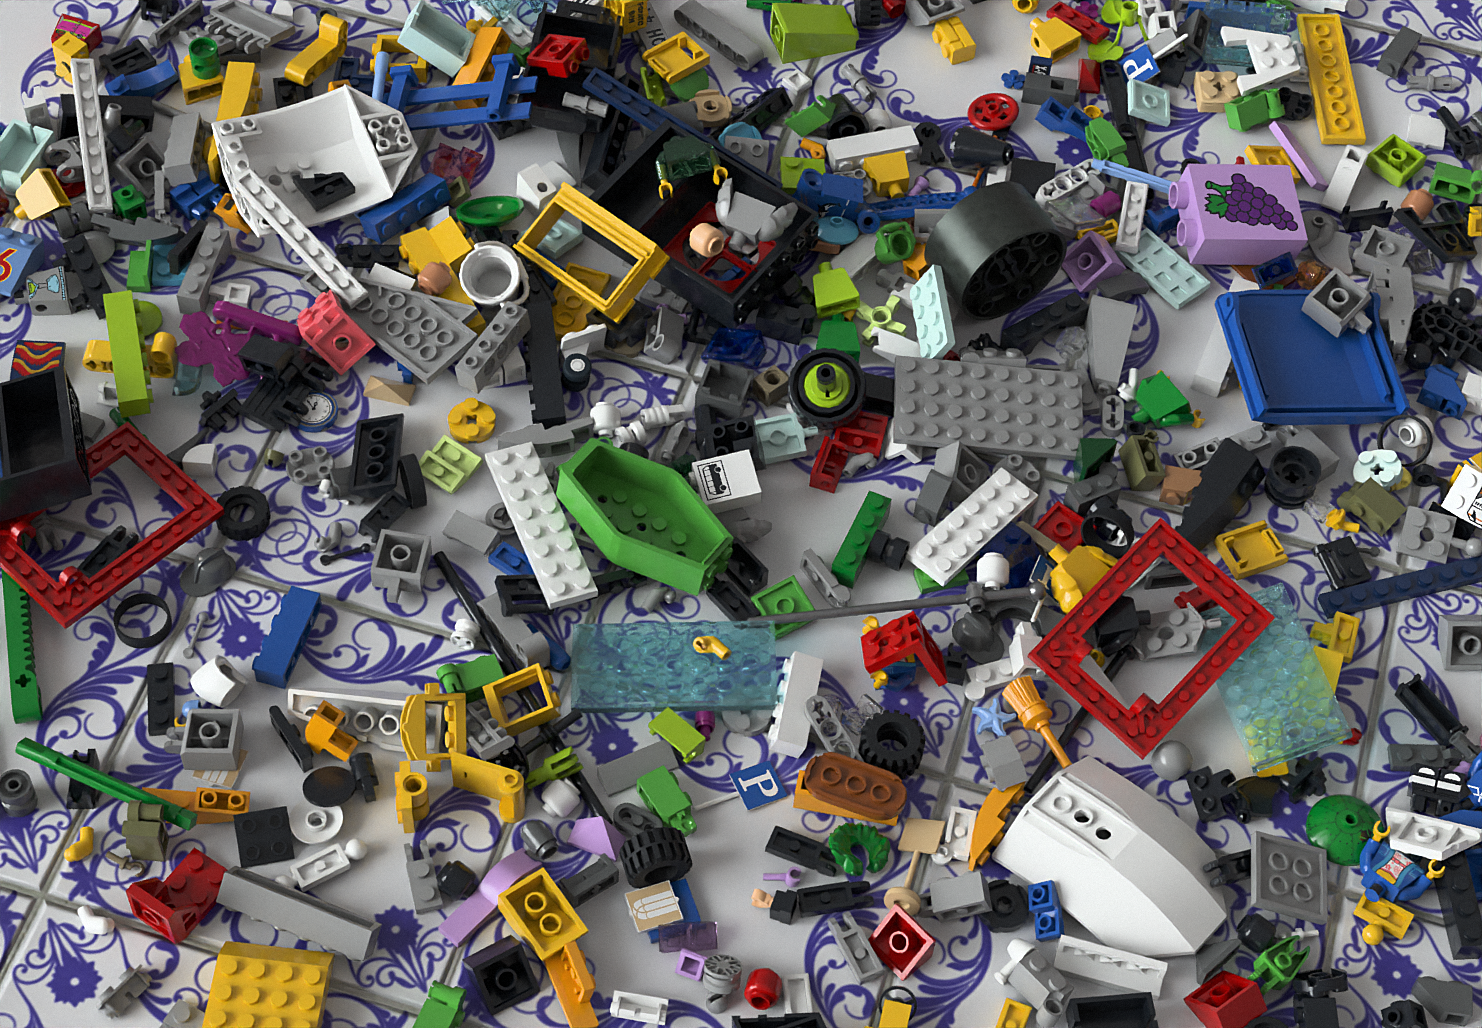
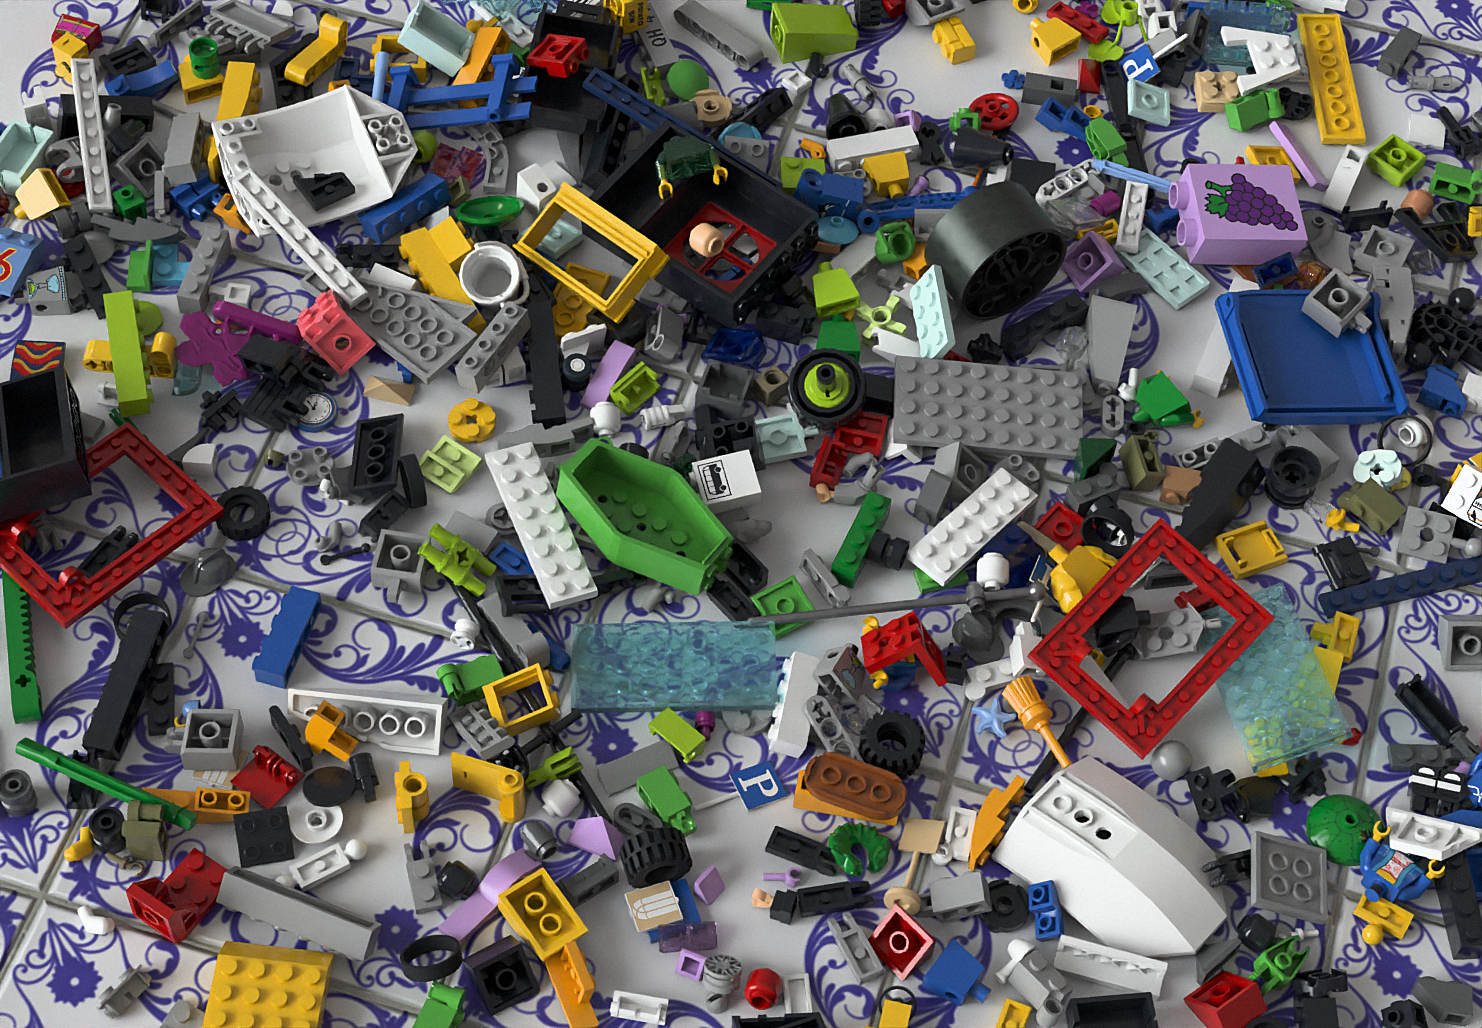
black plate [167,220,208,275] -> none
white piece [190,655,249,708] -> none
yellow animal [400,683,467,772] -> none
nougat head [417,261,452,296] -> none
light grey pin [562,92,609,118] -> none
white wheel [615,420,647,446] -> none
yellow container [642,31,710,84] -> none
yellow arm [693,636,732,660] -> none
light grey torso [715,178,798,251] -> none
bright green hinge [785,95,836,137] -> none
light grey hinge [958,346,1027,368] -> none
light grey brick [979,735,1028,790] -> none
tile [1028,55,1053,76] -> none
none -> black brick [82,608,172,761]
none -> black wheel [89,806,126,854]
none -> red hinge [230,745,305,809]
none -> black hinge [269,33,317,79]
none -> black tyre [400,935,463,982]
none -> light grey plate [408,101,509,194]
none -> lime head [412,130,438,164]
none -> lime pin [418,523,497,597]
none -> lavender slope [580,340,636,410]
none -> lime hinge [610,361,661,417]
none -> lavender slope [694,865,725,905]
none -> black arm [808,52,829,79]
none -> light grey torso [812,643,866,707]
none -> light grey arm [815,462,886,505]
none -> lavender slope [893,110,922,132]
none -> blue torso [921,939,991,1006]
none -> bright green brick [949,108,981,134]

